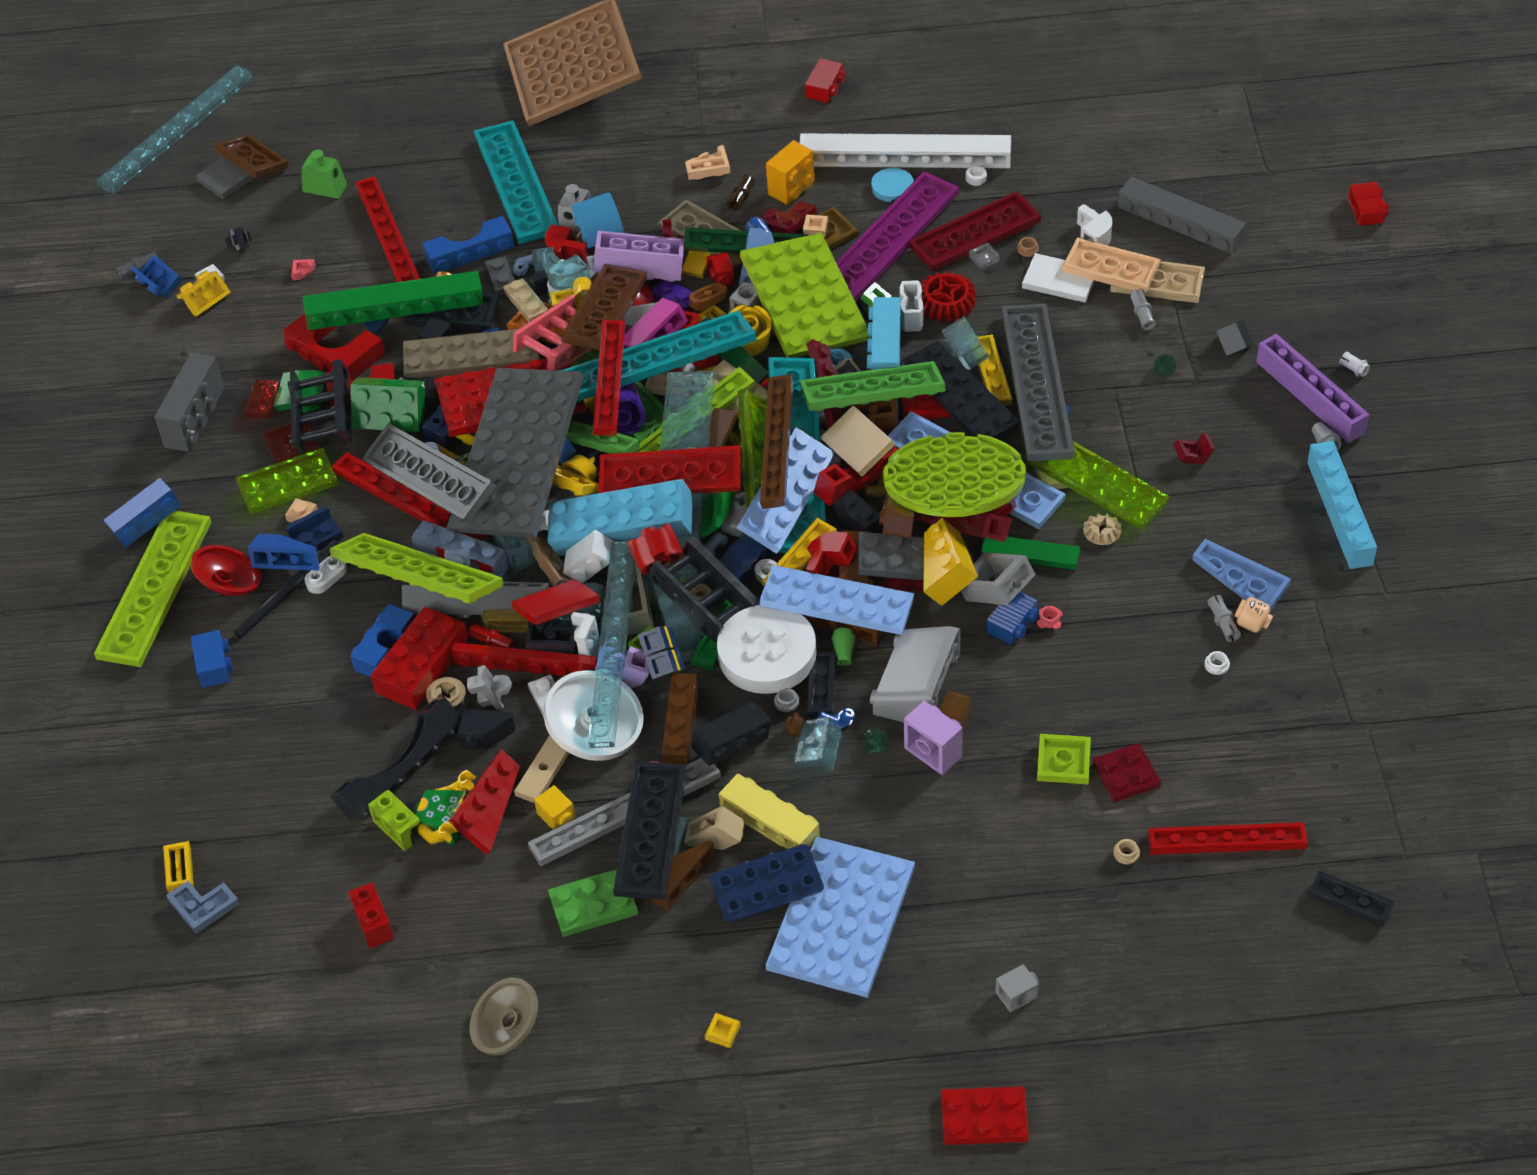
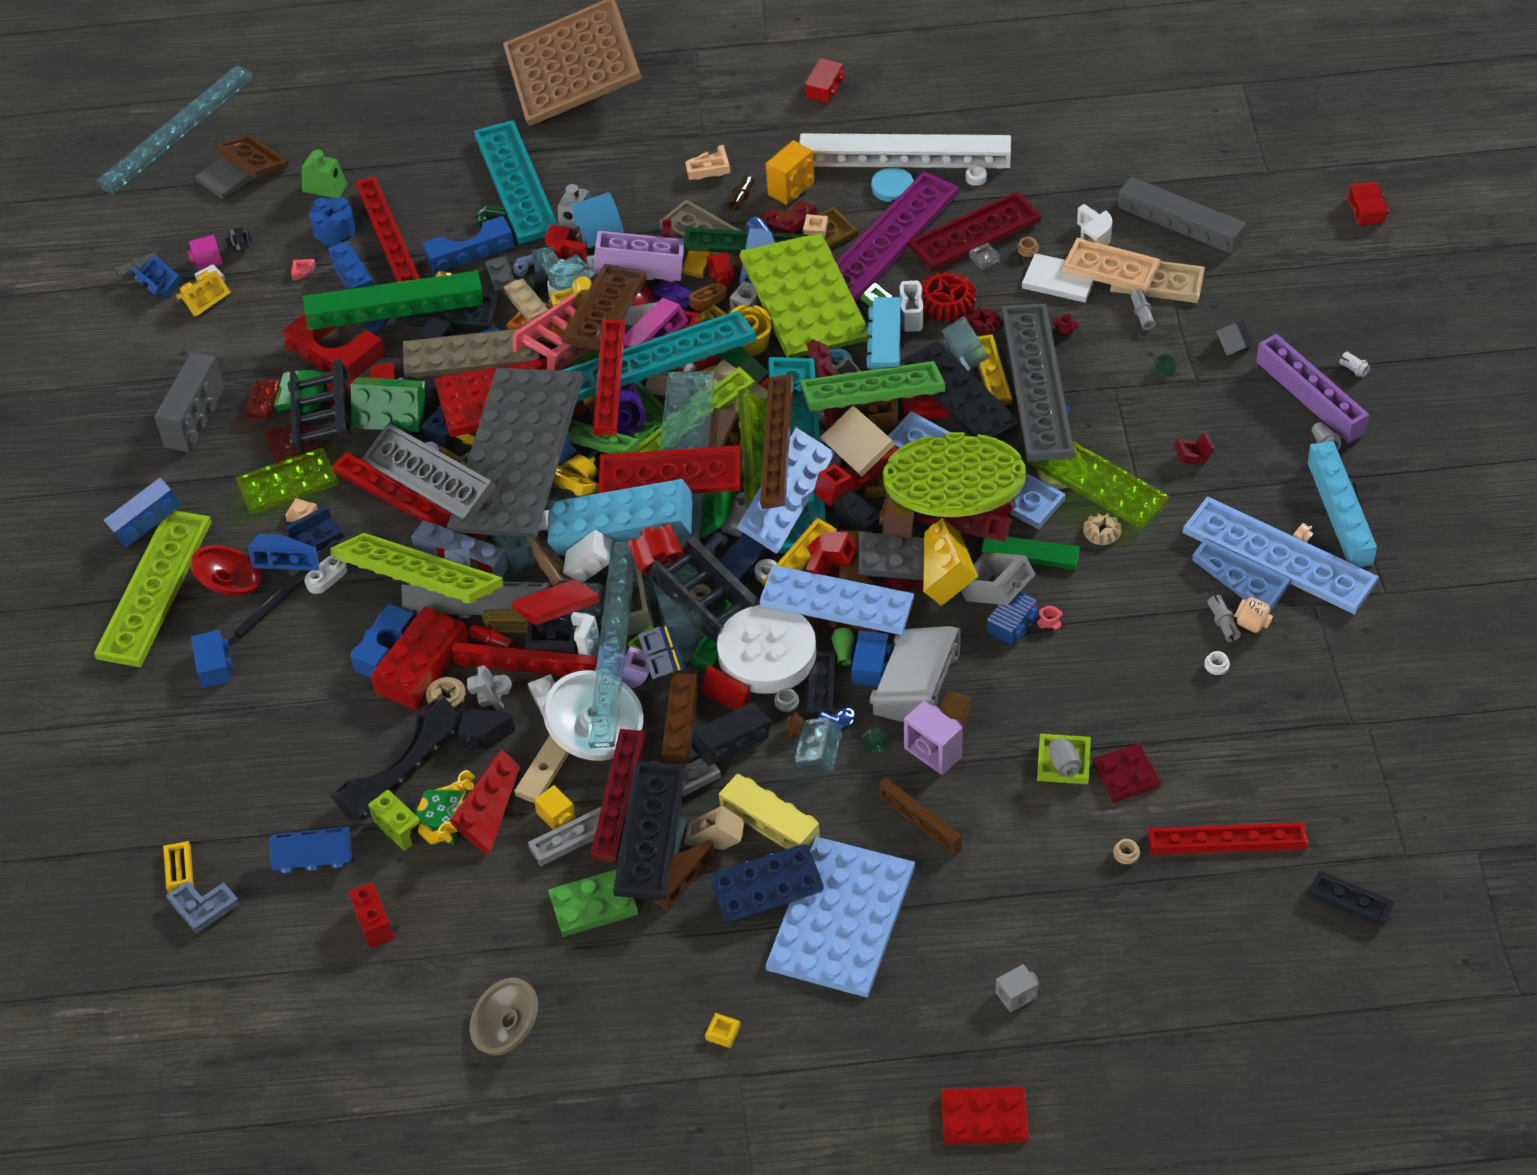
none -> dark pink brick [187,235,223,271]
none -> blue brick [269,827,353,873]
none -> blue brick [309,197,355,246]
none -> blue brick [328,241,374,290]
none -> dark green arm [476,205,506,226]
none -> dark red plate [590,729,646,862]
none -> red slope [701,666,751,710]
none -> blue brick [851,630,893,687]
none -> reddish brown tile [880,777,962,856]
none -> dark red gear [965,307,1001,336]
none -> light grey brick [1049,738,1082,777]
none -> dark red plate [1052,314,1079,336]
none -> light blue plate [1183,496,1379,614]
none -> light nougat plate [1293,523,1313,543]

